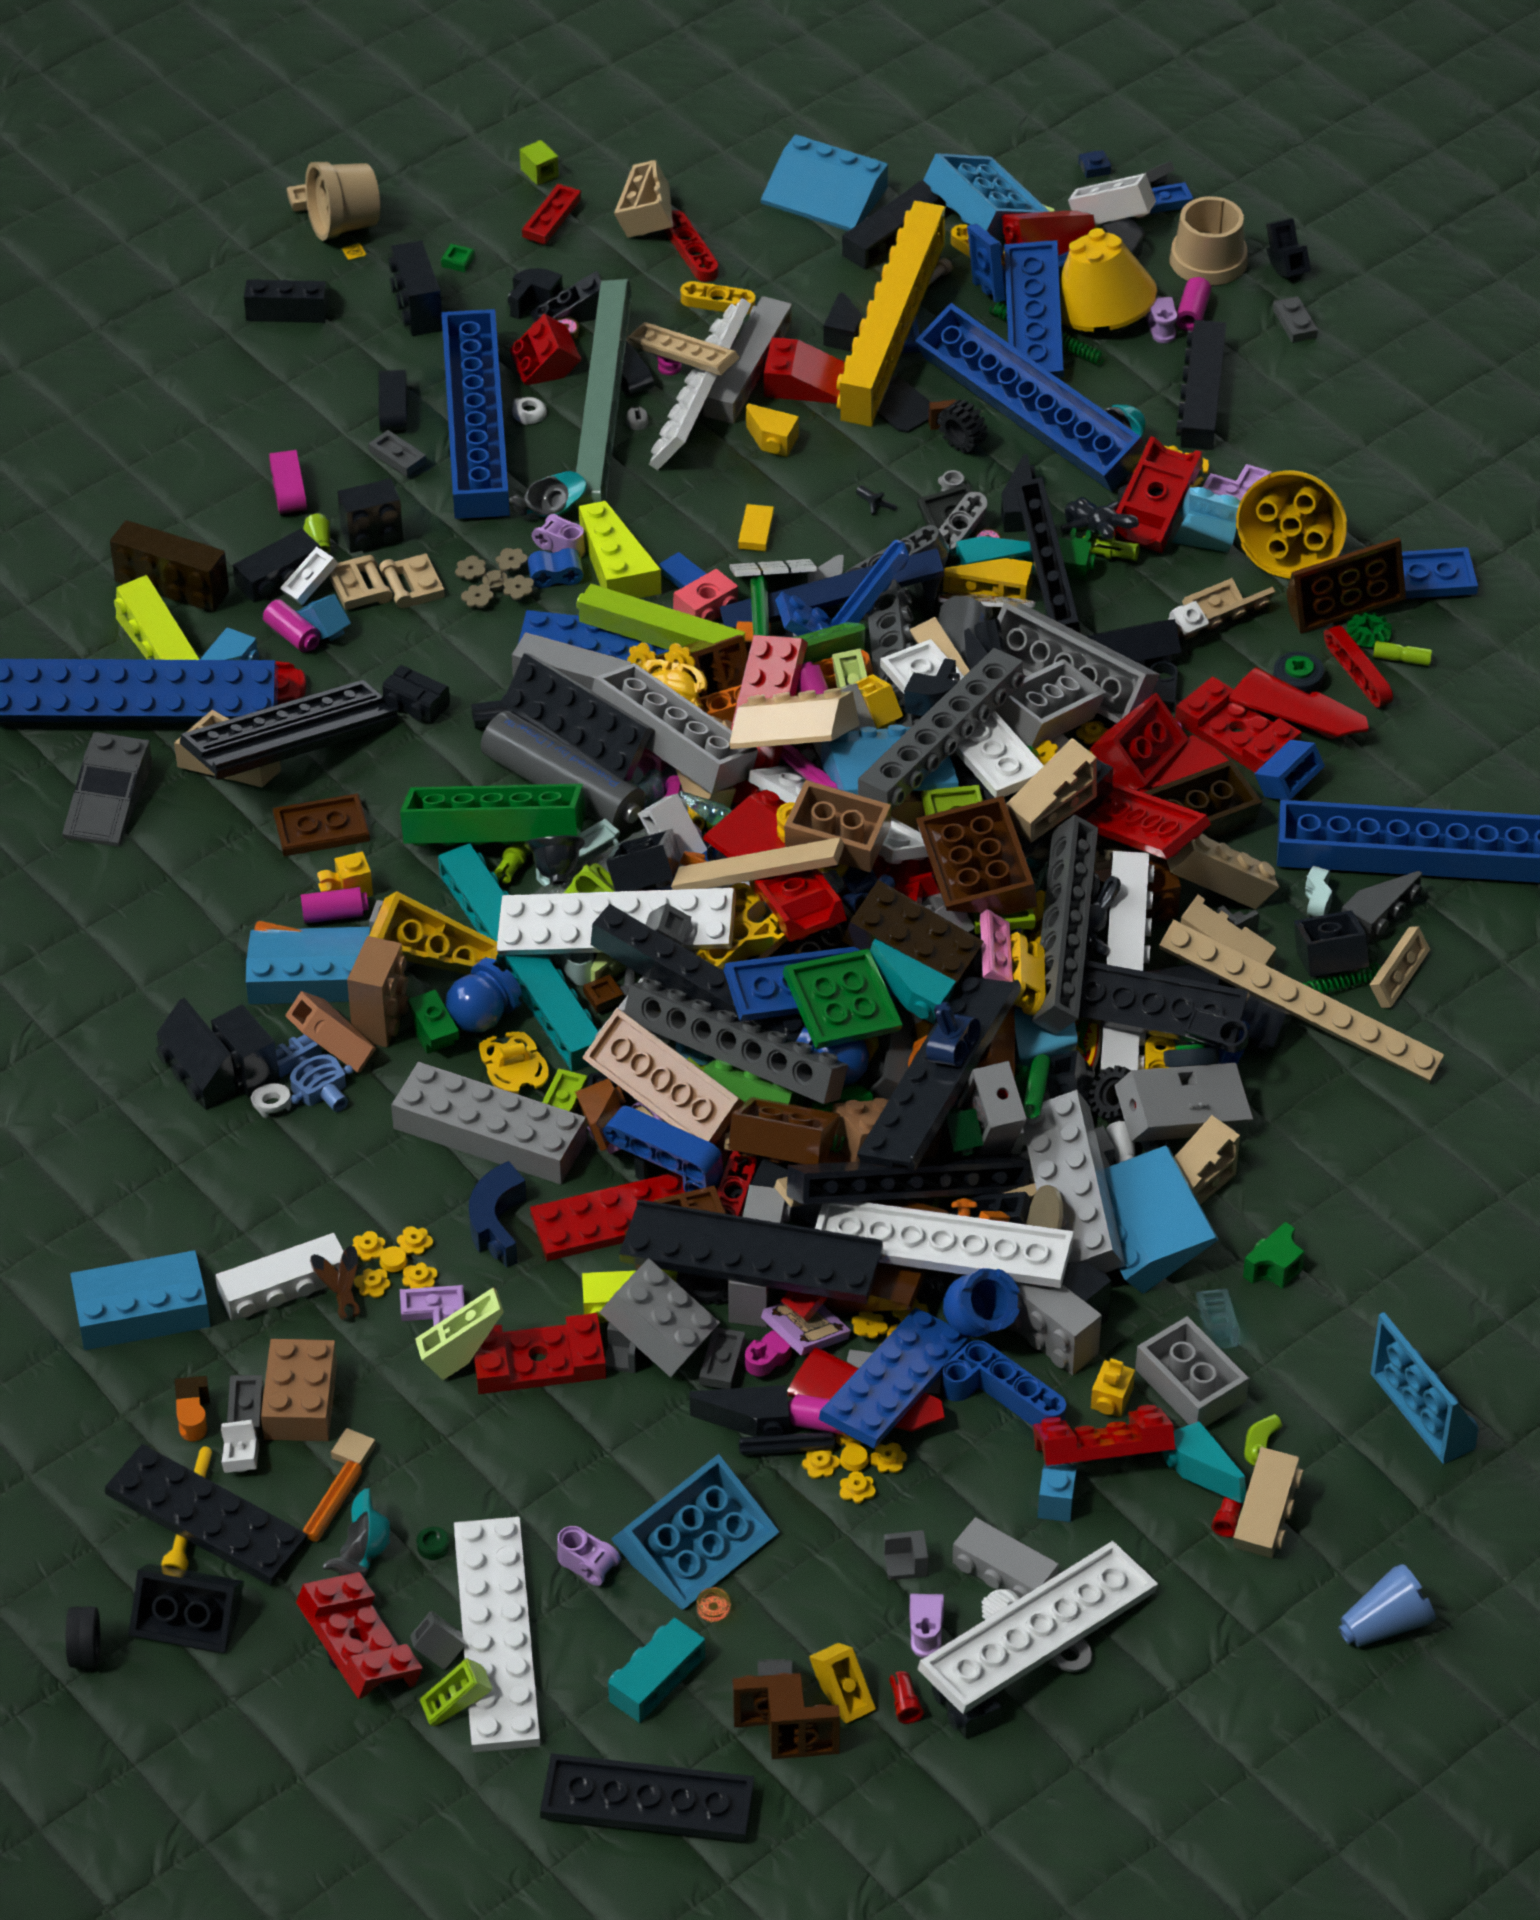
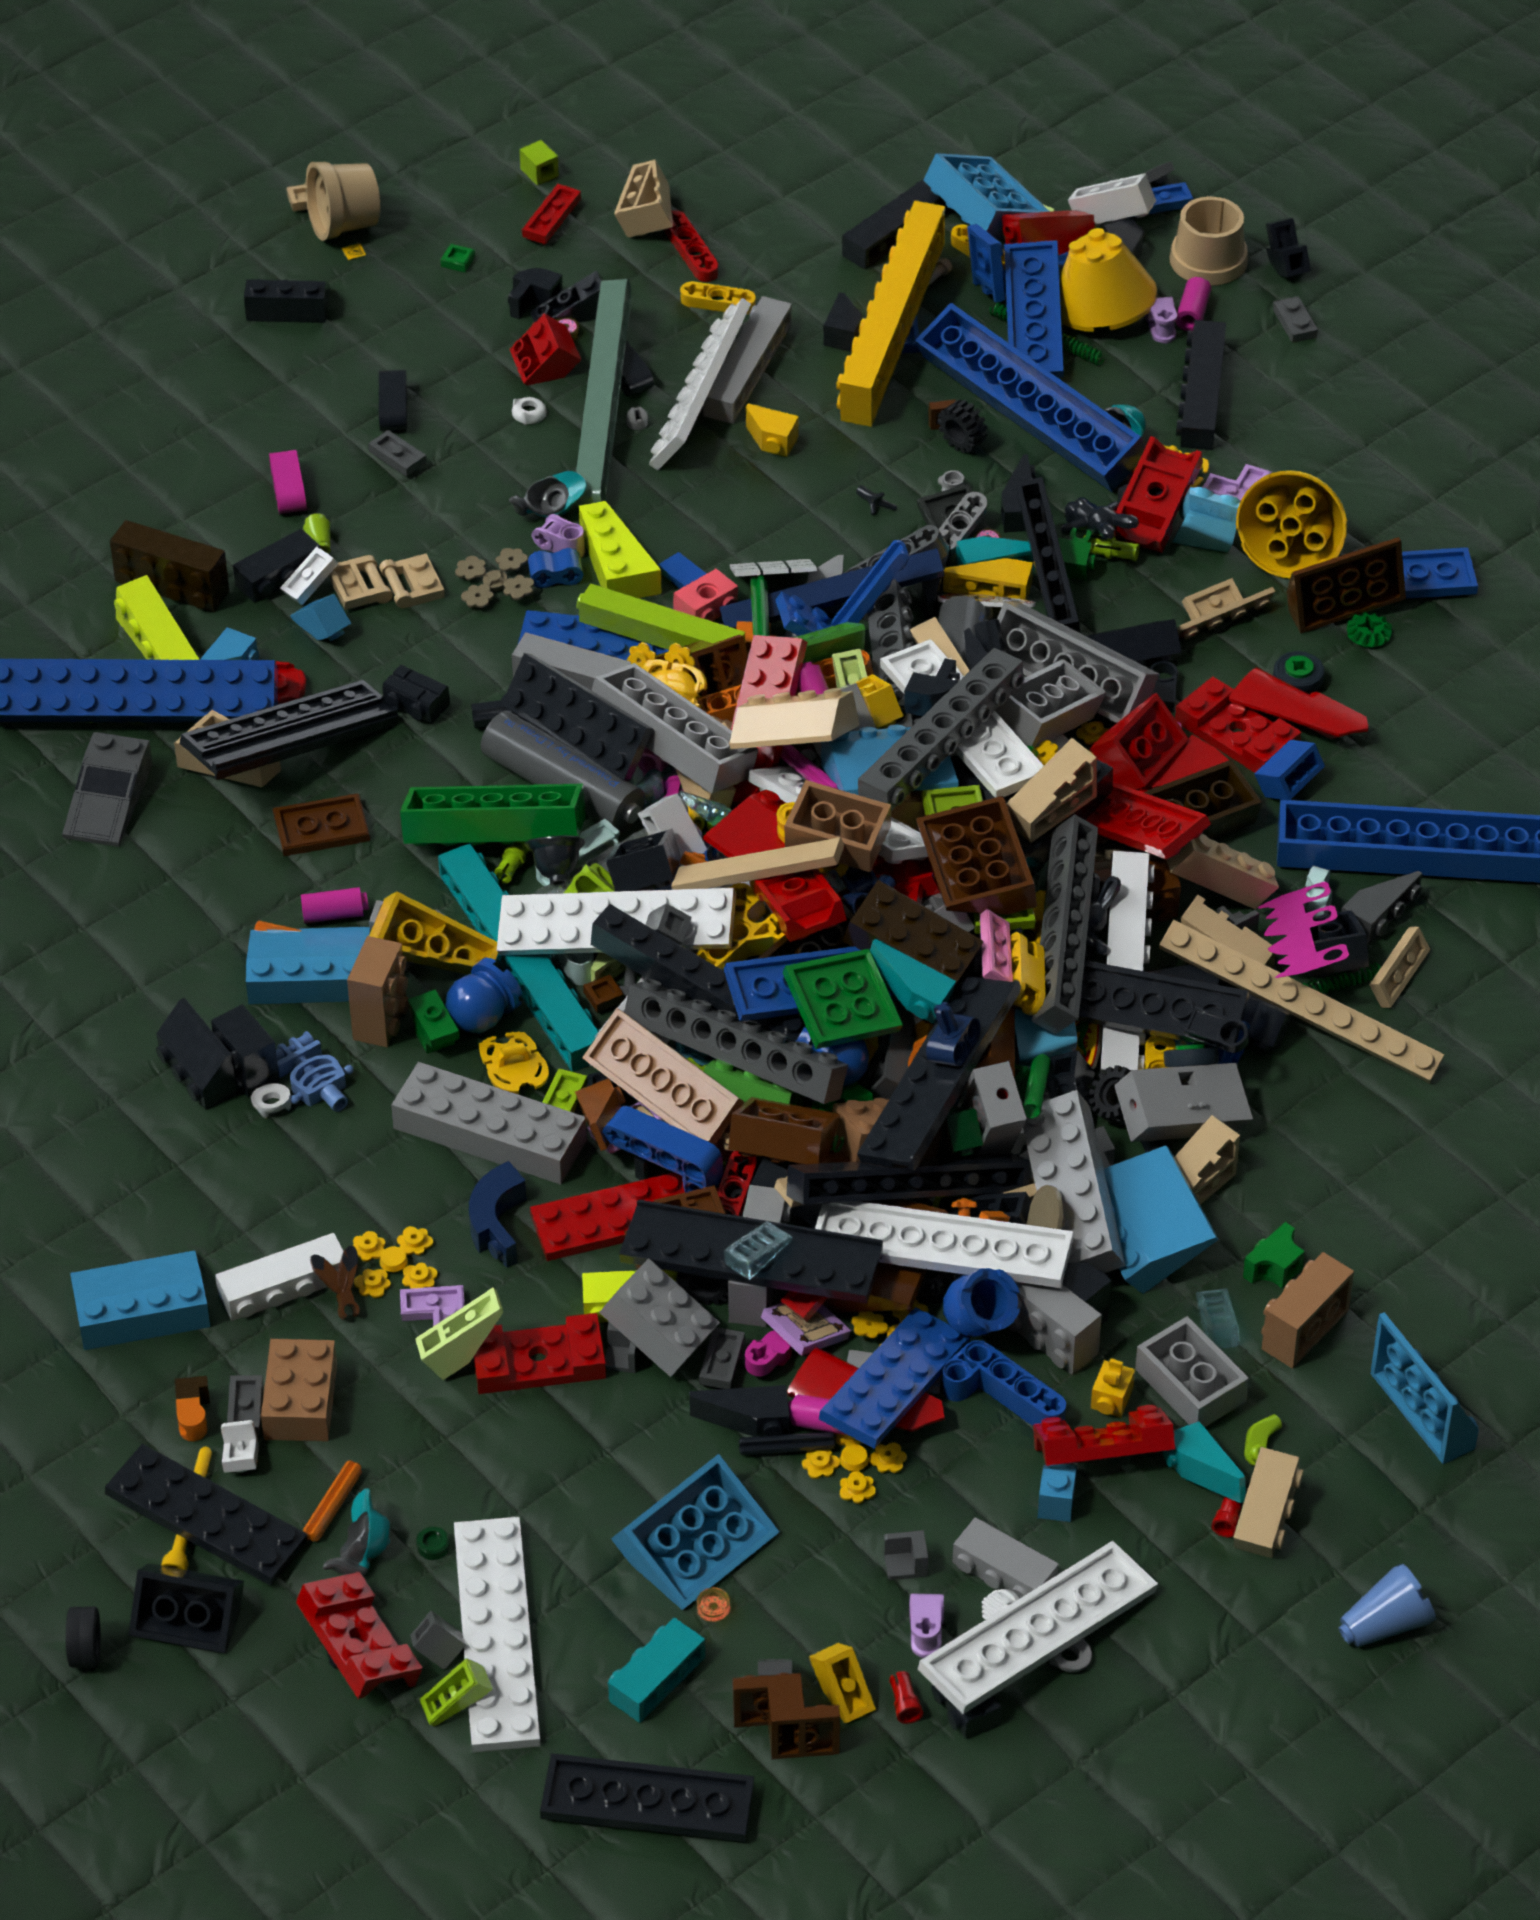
dark pink brick [263,599,320,653] -> none
nougat slope [285,991,376,1073] -> none
yellow brick [317,851,373,897] -> none
tan tile [331,1428,376,1468] -> none
black brick [337,478,403,553] -> none
black brick [388,240,443,337] -> none
blue brick [442,309,510,519] -> none
lavender piece [557,1526,621,1586] -> none
tan tile [627,322,739,375] -> none
dark pink bush [658,355,682,375] -> none
yellow tile [738,504,774,551] -> none
dark azure slope [761,135,888,231] -> none
red slope [764,337,845,404] -> none
black piece [877,376,931,433] -> none
dark blue plate [1078,150,1111,178] -> none
white cone [1106,1121,1136,1164] -> none
white bracket [1168,601,1209,635] -> none
red beam [1324,625,1393,708] -> none
lime piece [1373,641,1432,666] -> none
none -> clear light blue slope [724,1221,792,1280]
none -> dark pink piece [1257,882,1349,978]
none -> medium nougat brick [1261,1252,1354,1369]

